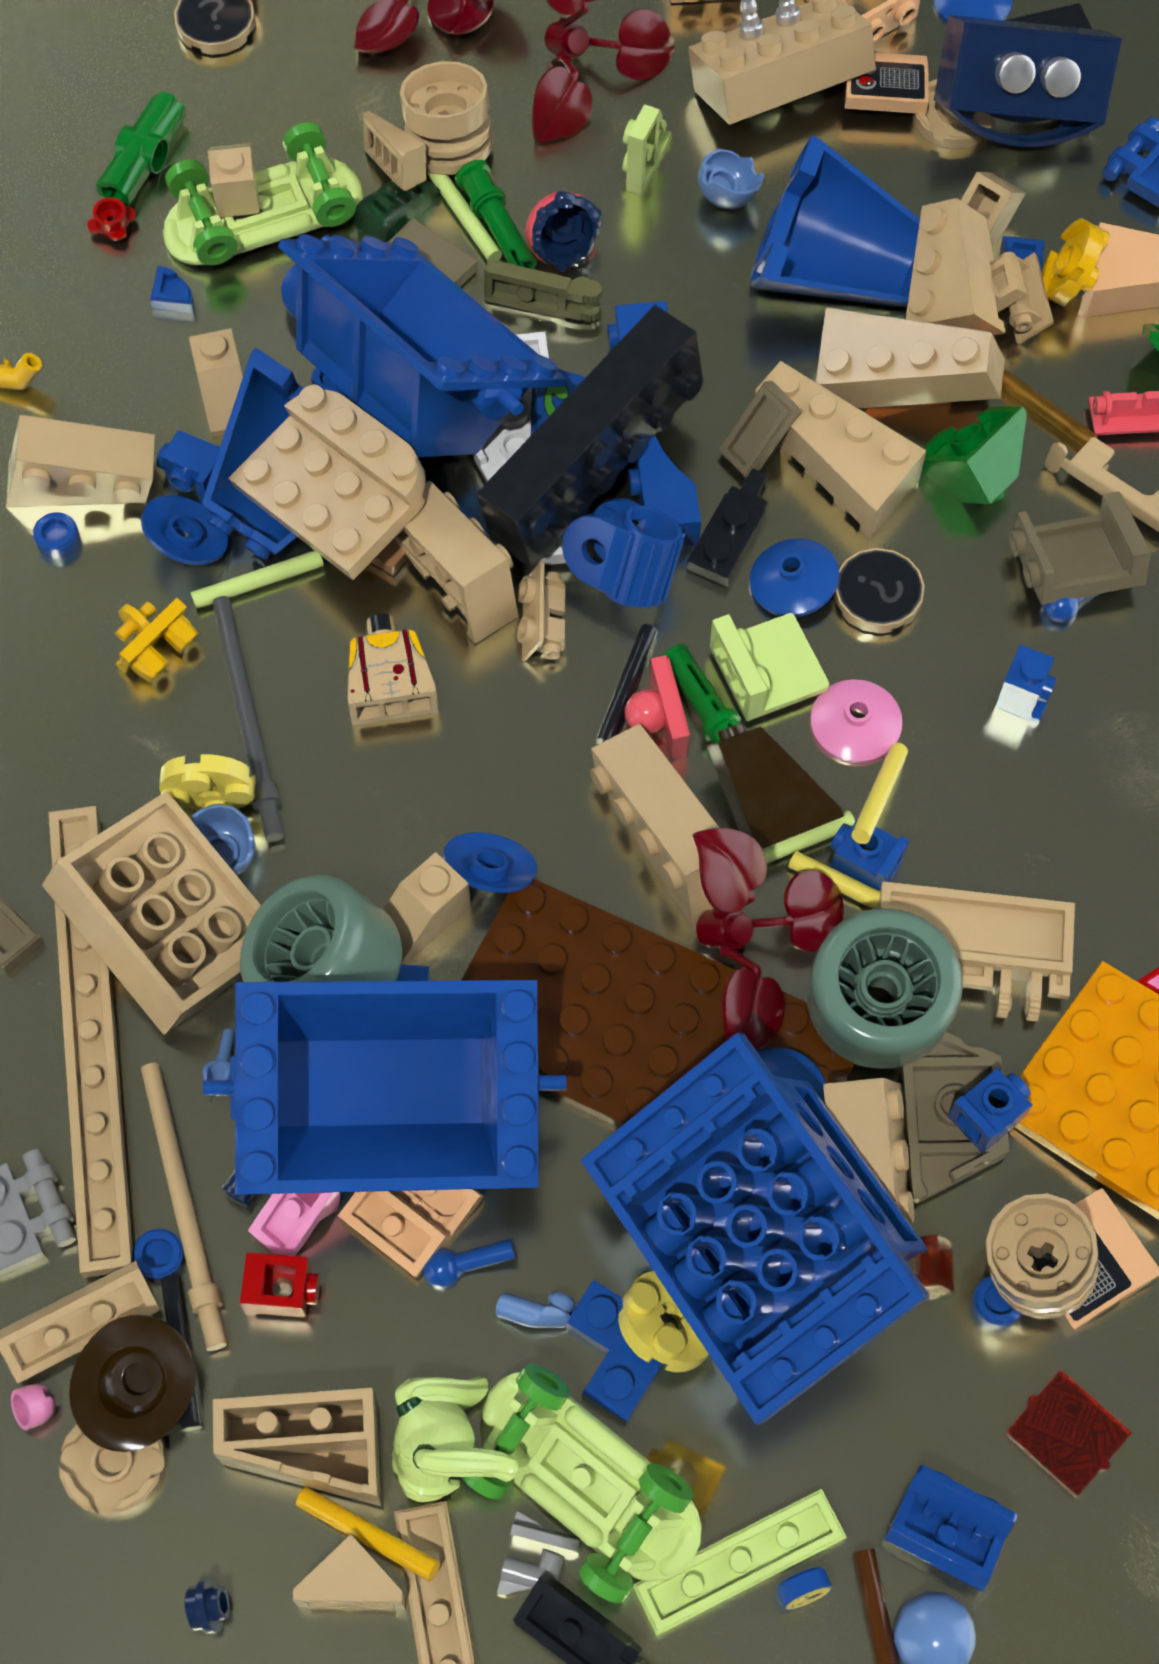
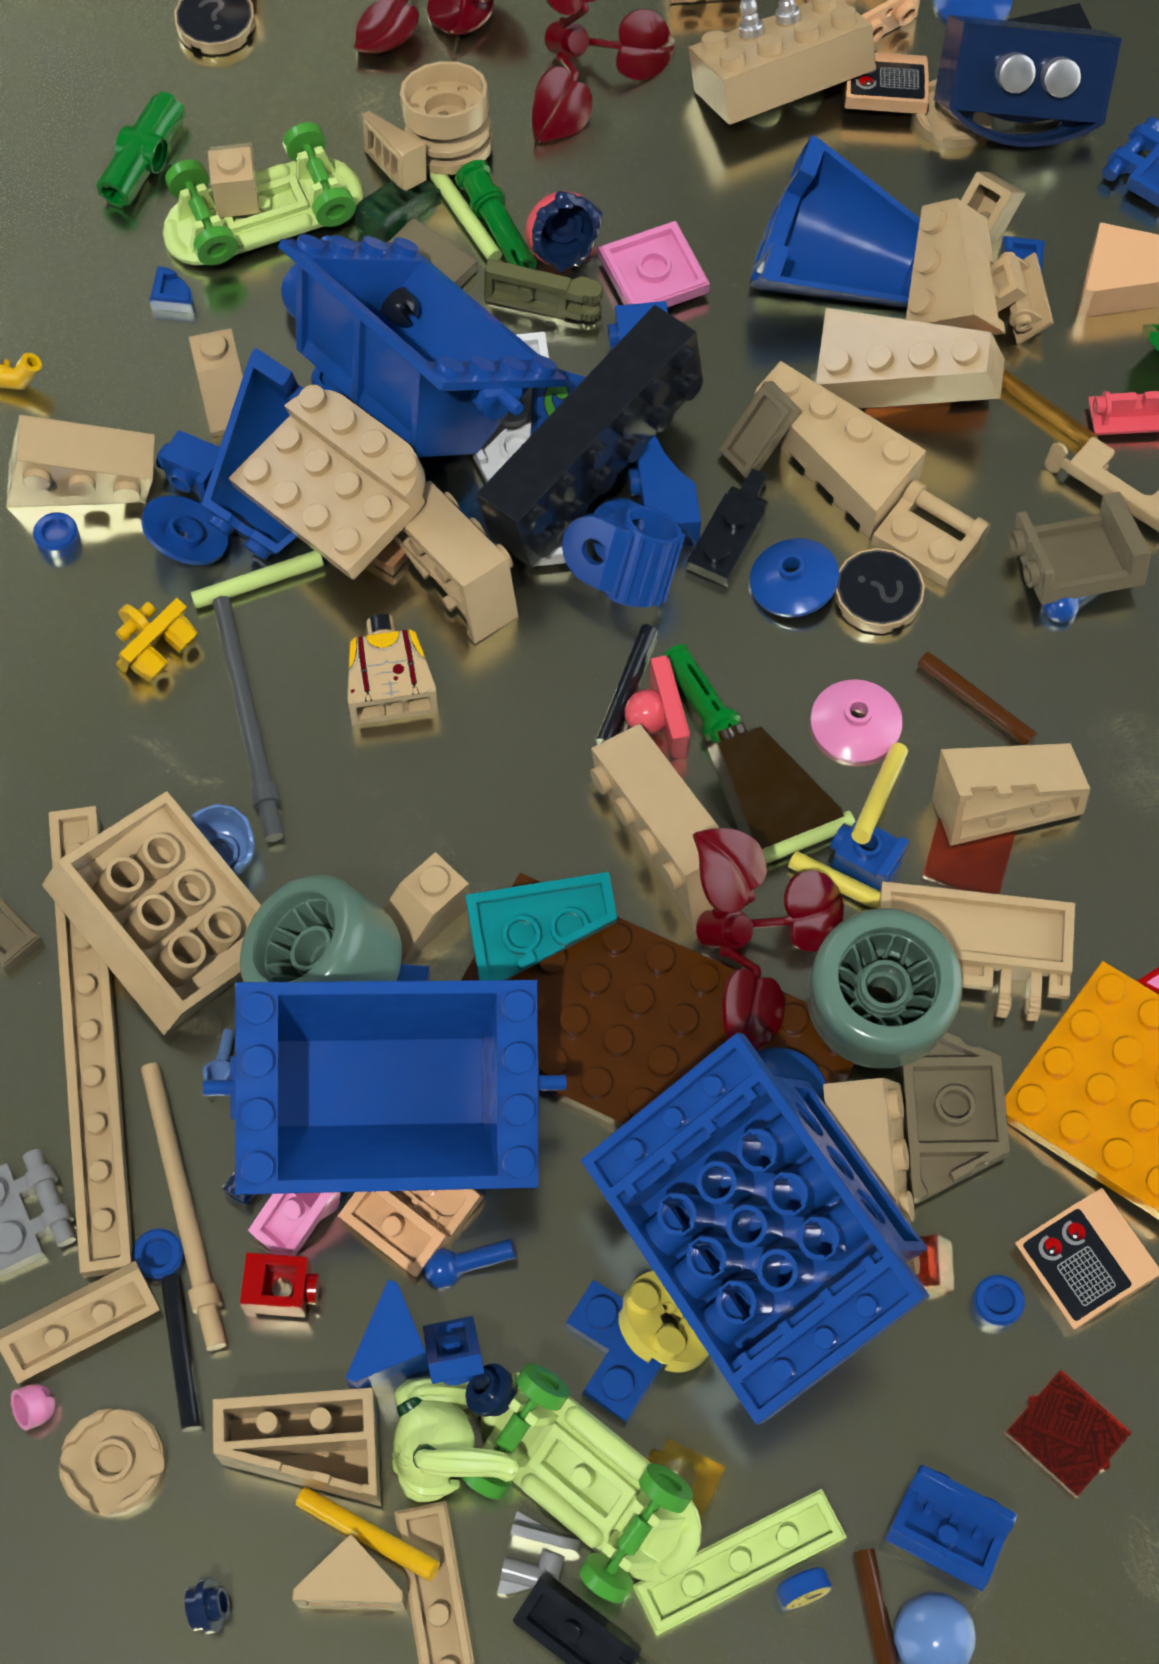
dark brown hat [69,1314,196,1452] -> none
red plate [87,197,136,241] -> none
light yellow plate [159,754,256,811] -> none
blue dish [443,832,537,893] -> none
medium blue arm [496,1291,575,1328] -> none
tan hinge [517,561,566,661] -> none
yellowish green wing [622,104,672,196] -> none
medium blue hair [697,149,765,210] -> none
yellowish green bracket [709,613,829,721] -> none
green slope [921,406,1027,505] -> none
blue brick [948,1068,1033,1154] -> none
tan wheel [986,1193,1099,1319] -> none
blue brick [995,644,1057,724] -> none
yellow plate [1042,218,1110,307] -> none
none -> blue slope [345,1280,430,1398]
none -> black hinge [381,287,420,326]
none -> blue plate [423,1316,484,1385]
none -> teal wing [465,872,617,980]
none -> dark blue plate [465,1363,516,1417]
none -> bright pink plate [598,221,710,308]
none -> tan plate [871,479,991,589]
none -> reddish brown bar [917,651,1037,745]
none -> clear red piece [922,816,1016,894]
none -> tan wedge [932,743,1091,846]

